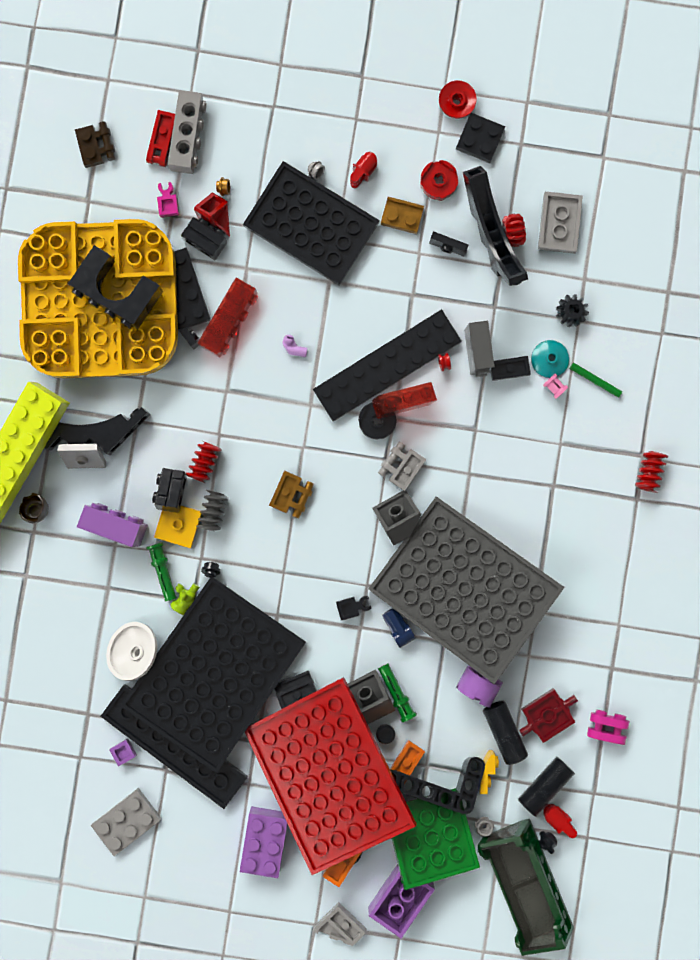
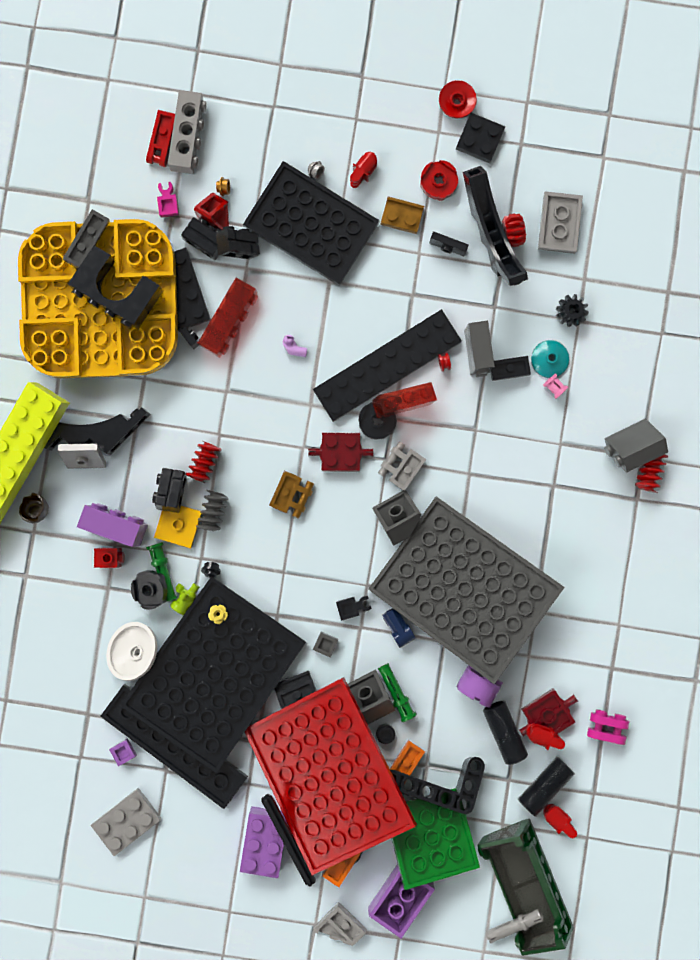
dark brown plate [75,121,115,168] -> none
light grey plate [475,817,494,836] -> none
yellow slope [479,750,499,794] -> none
black plate [539,831,557,854] -> none
green bar [569,362,622,398] -> none
none -> dark grey plate [63,209,110,268]
none -> red brick [94,548,125,568]
none -> black plate [131,570,168,610]
none -> light yellow plate [208,605,228,624]
none -> black brick [216,226,260,259]
none -> black axle [261,794,316,887]
none -> dark red plate [308,433,373,472]
none -> dark grey plate [313,631,338,658]
none -> light grey pin [486,909,544,943]
none -> red arm [526,723,565,750]
none -> dark grey brick [604,418,668,473]

